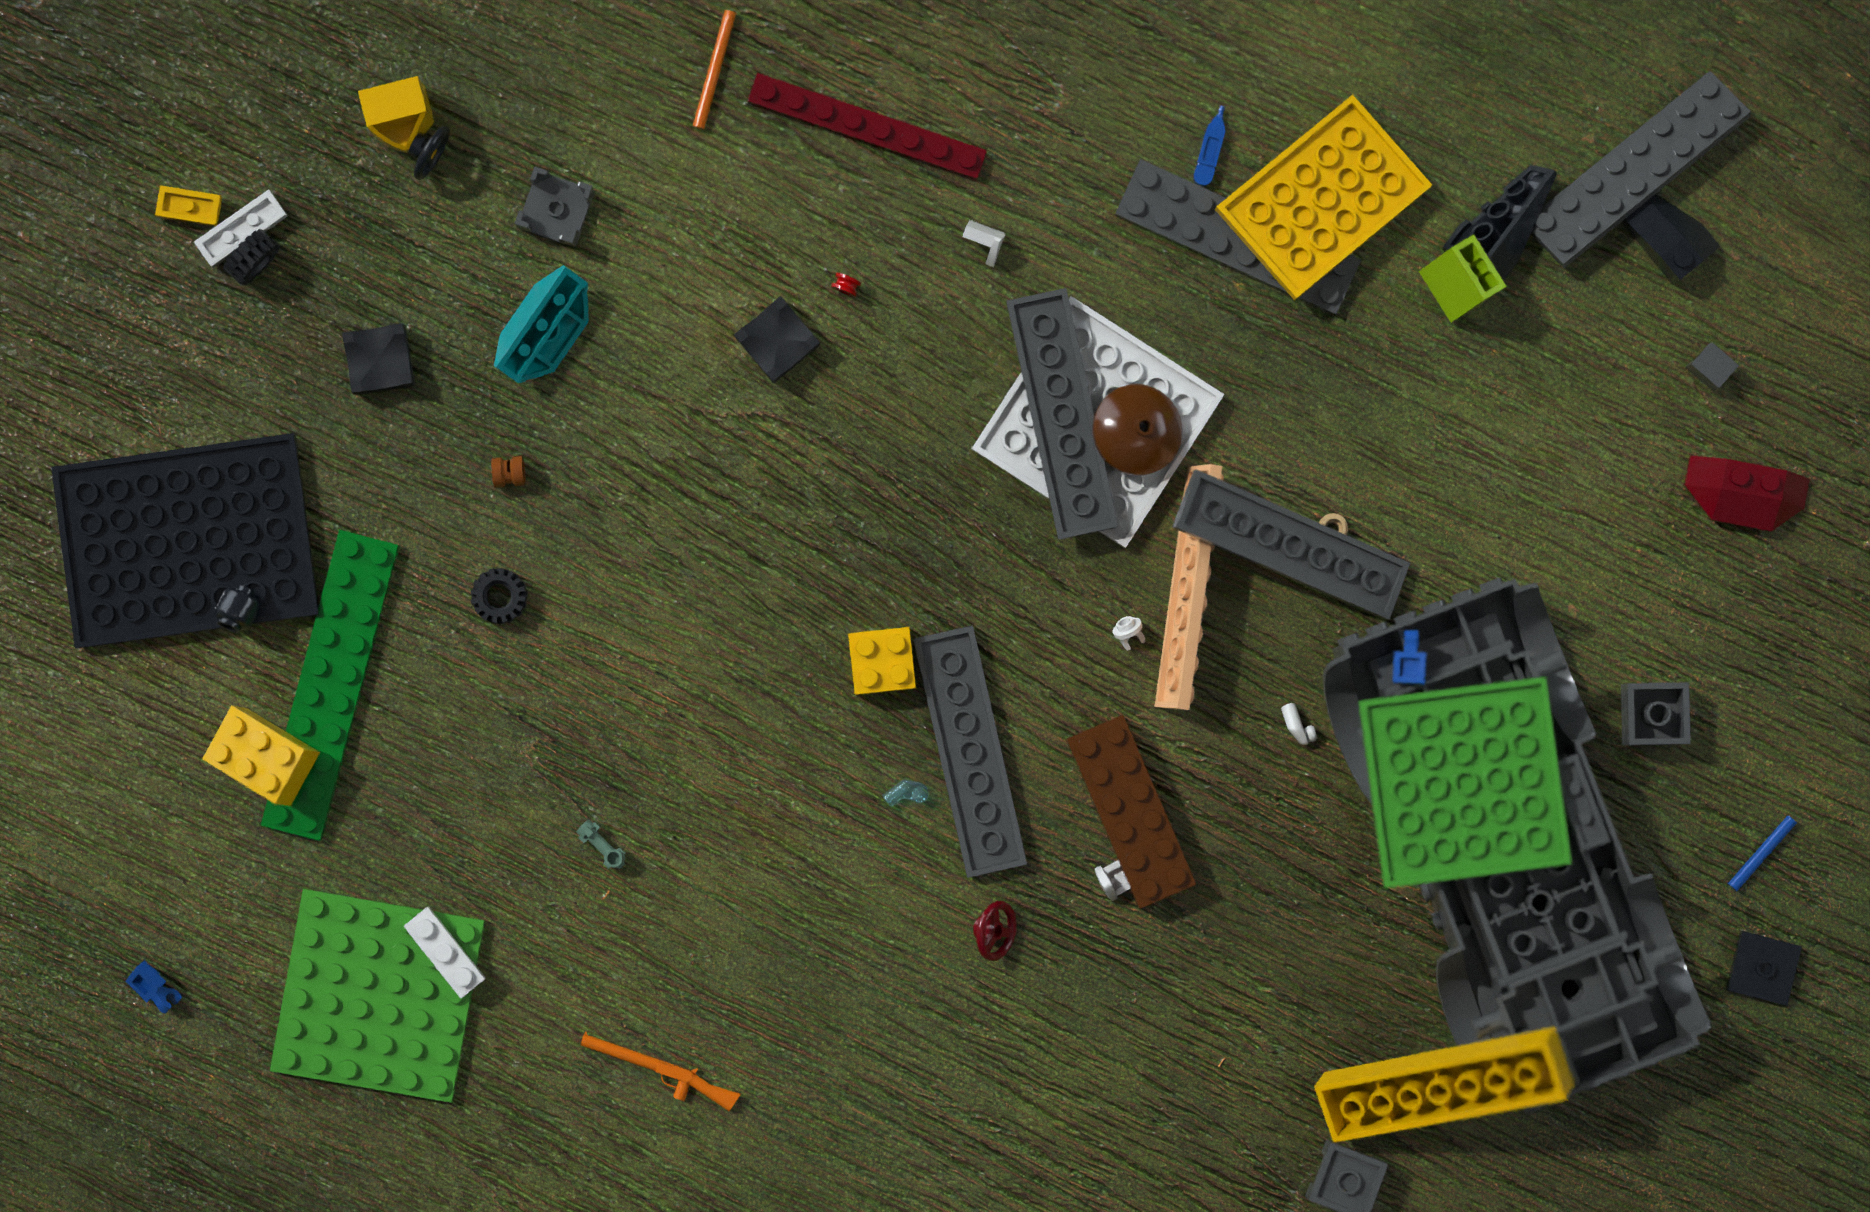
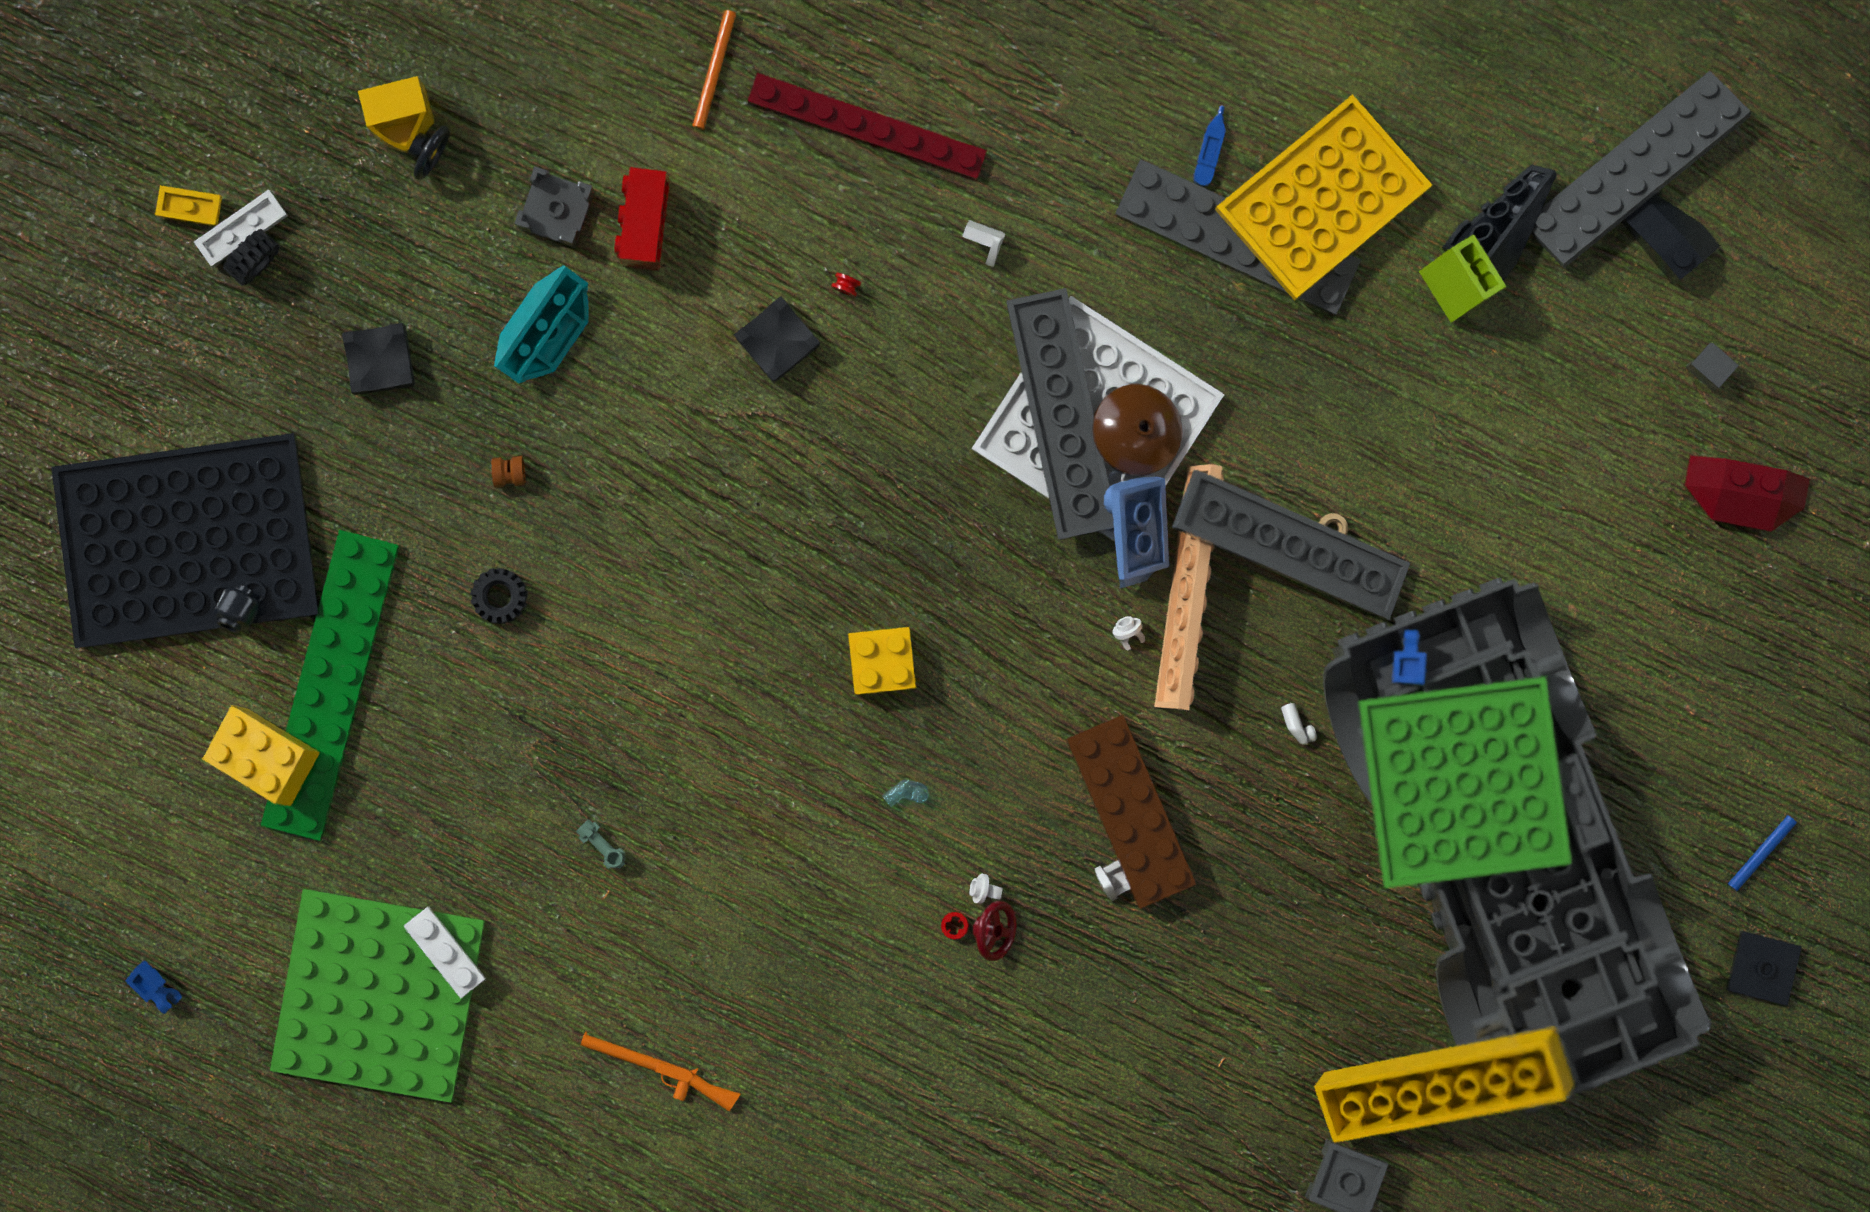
dark grey plate [913,625,1027,878] -> none
dark grey brick [1621,682,1691,745] -> none
none -> red brick [614,167,670,271]
none -> red bush [941,912,969,940]
none -> white plate [970,873,1003,904]
none -> medium blue slope [1104,476,1169,589]

